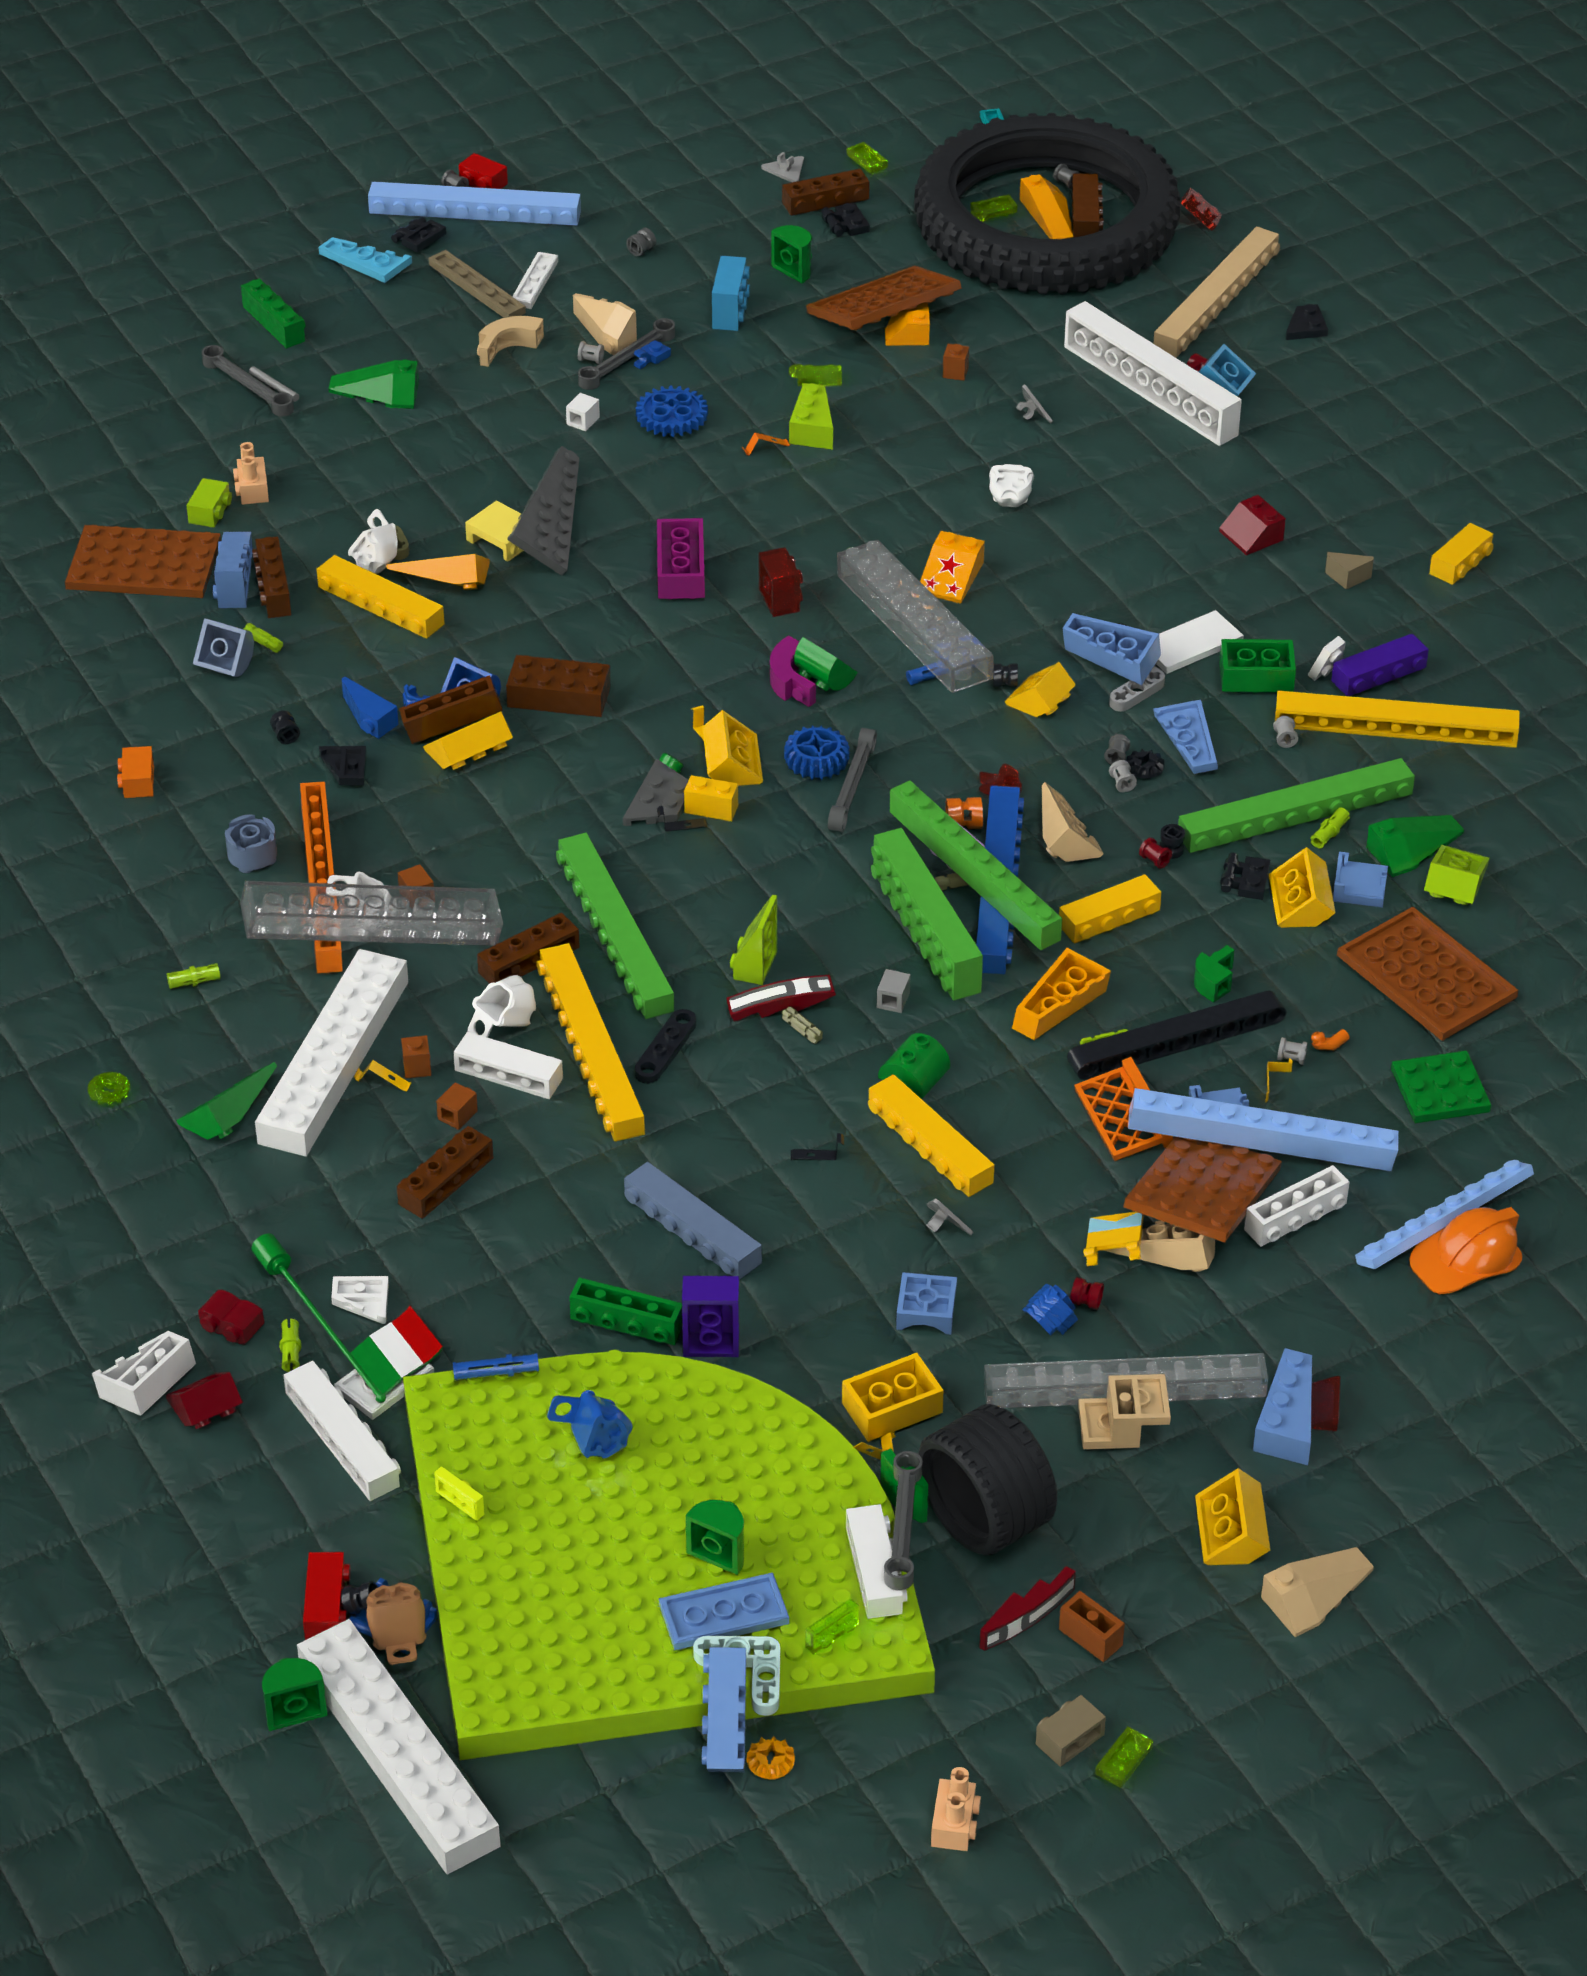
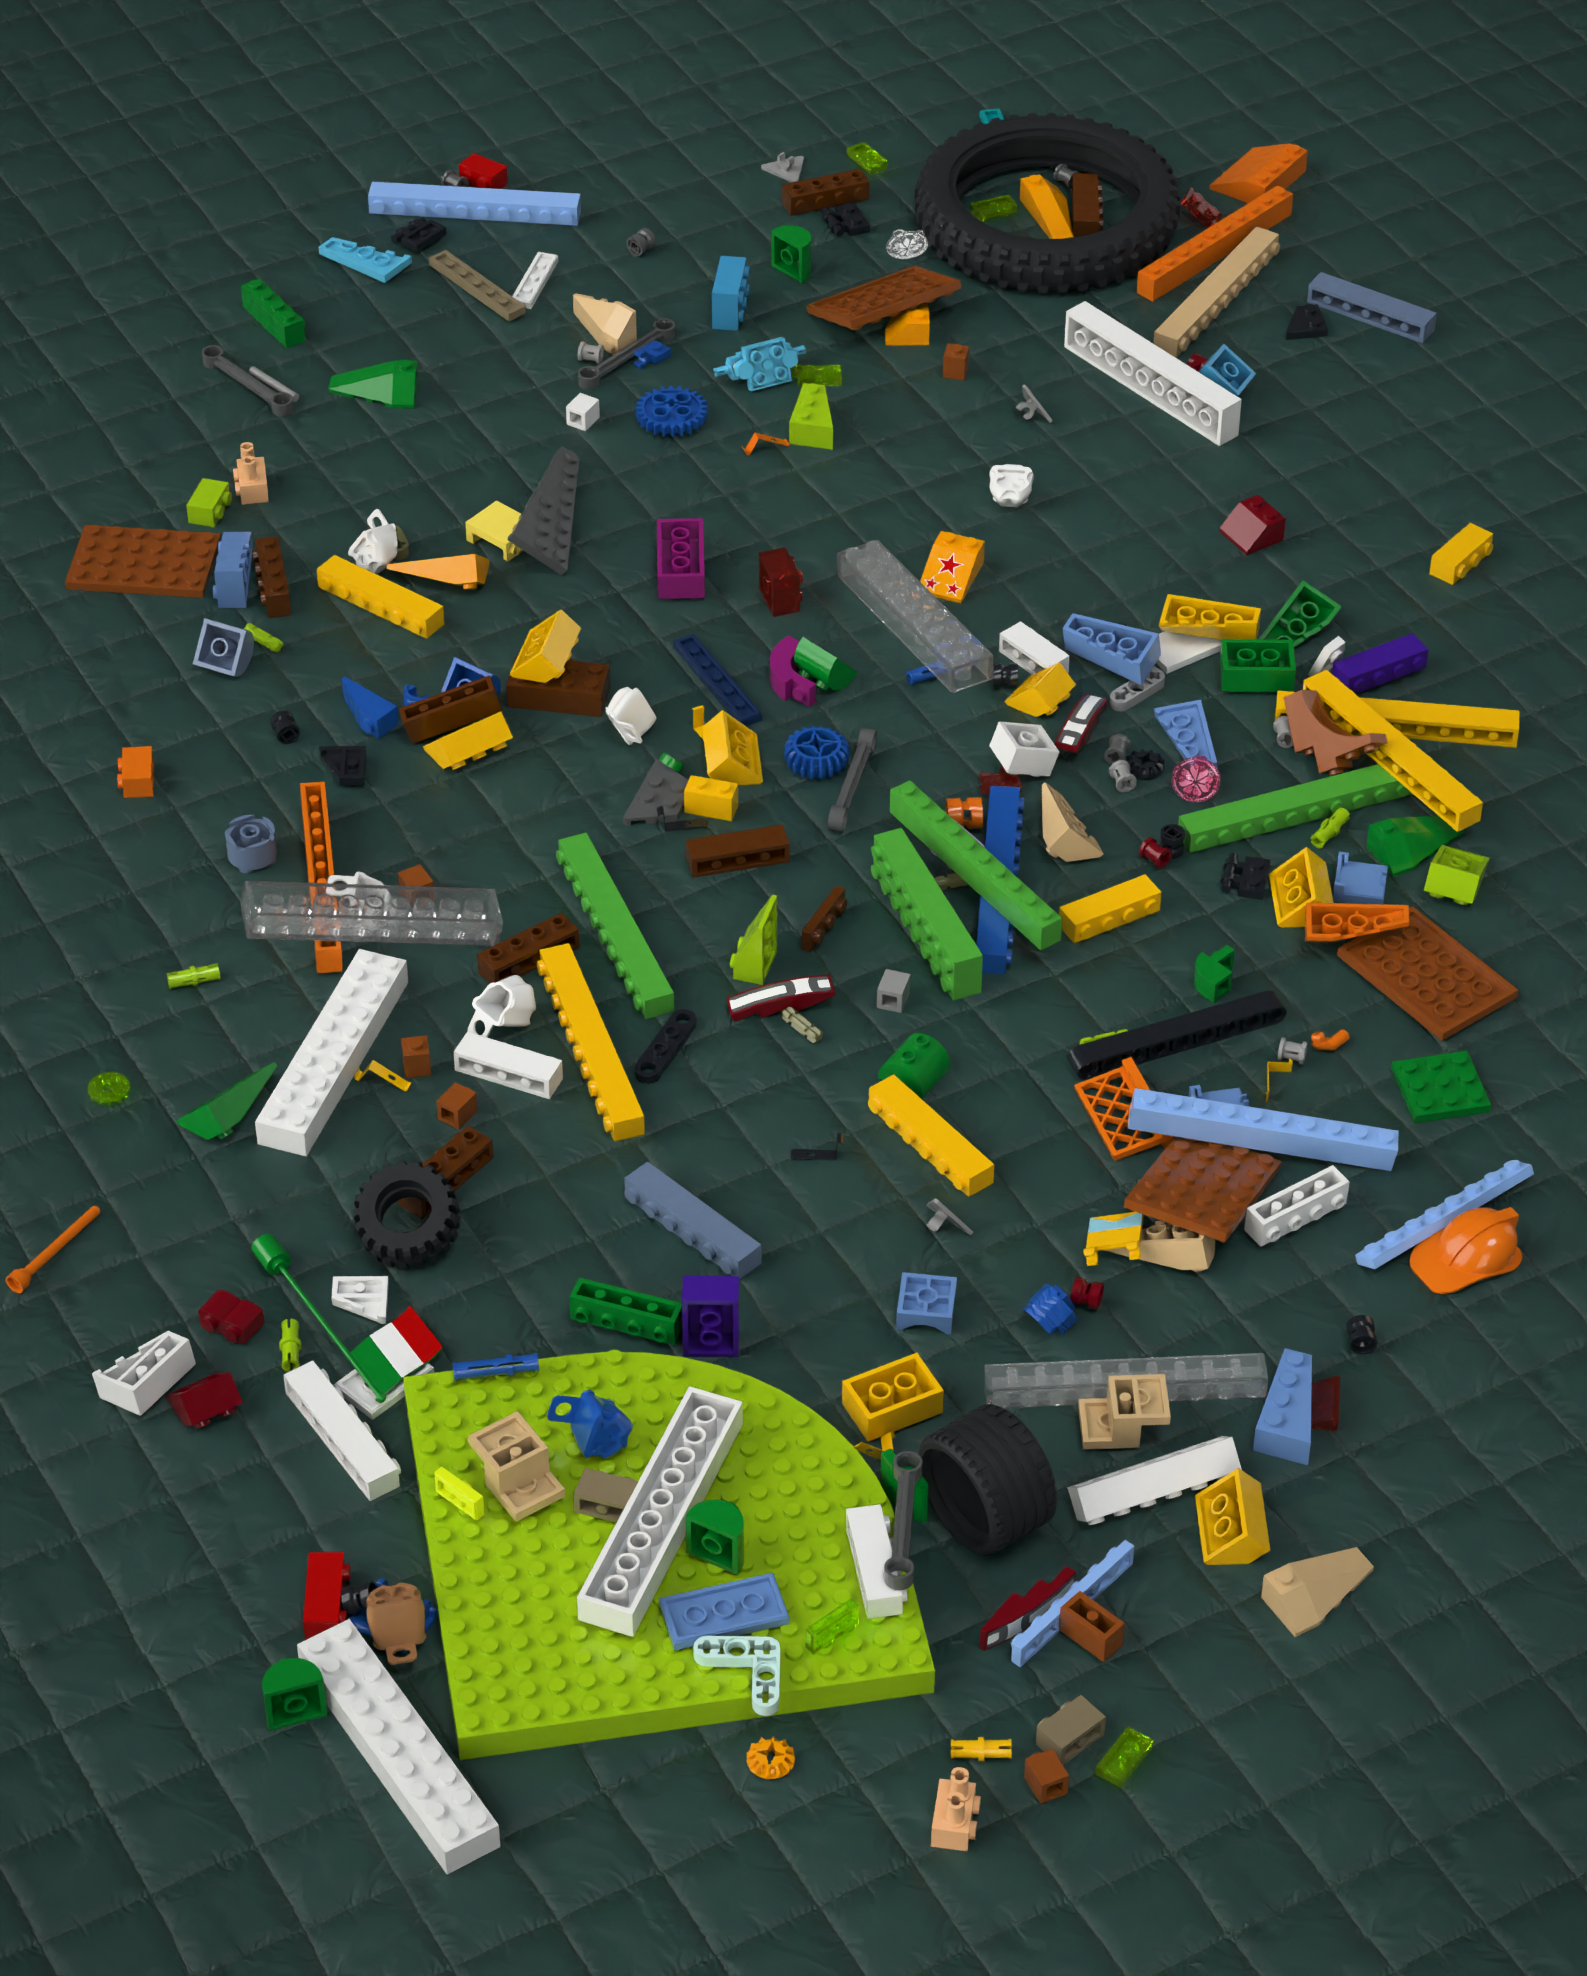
tan arch [477,316,544,367] -> none
medium blue wedge [702,1647,746,1772] -> none
light orange wedge [1012,948,1111,1040] -> none
dark tan slope [1325,552,1374,590] -> none
none -> orange piece [6,1206,100,1293]
none -> black tyre [353,1160,461,1270]
none -> tan bracket [468,1411,565,1522]
none -> yellow slope [509,609,581,683]
none -> dark tan brick [574,1468,639,1523]
none -> white brick [577,1386,743,1637]
none -> white piece [605,687,657,745]
none -> dark blue tile [673,634,762,726]
none -> reddish brown brick [686,824,790,878]
none -> medium azure piece [713,337,806,391]
none -> reddish brown plate [802,885,847,953]
none -> clear dish [886,229,928,259]
none -> yellow pin [951,1737,1012,1761]
none -> white brick [989,722,1059,777]
none -> white brick [999,621,1069,674]
none -> light blue plate [1011,1540,1134,1667]
none -> dark orange brick [1024,1749,1069,1804]
none -> slope [1054,693,1108,753]
none -> white brick [1068,1436,1242,1525]
none -> orange brick [1137,185,1293,302]
none -> yellow wedge [1159,594,1261,640]
none -> clear pink dish [1171,755,1220,802]
none -> orange slope [1209,143,1308,204]
none -> green wedge [1259,580,1342,647]
none -> arch [1284,690,1388,776]
none -> yellow brick [1303,670,1483,832]
none -> orange wedge [1305,902,1409,943]
none -> sand blue brick [1307,272,1437,343]
none -> black wheel [1347,1315,1377,1354]

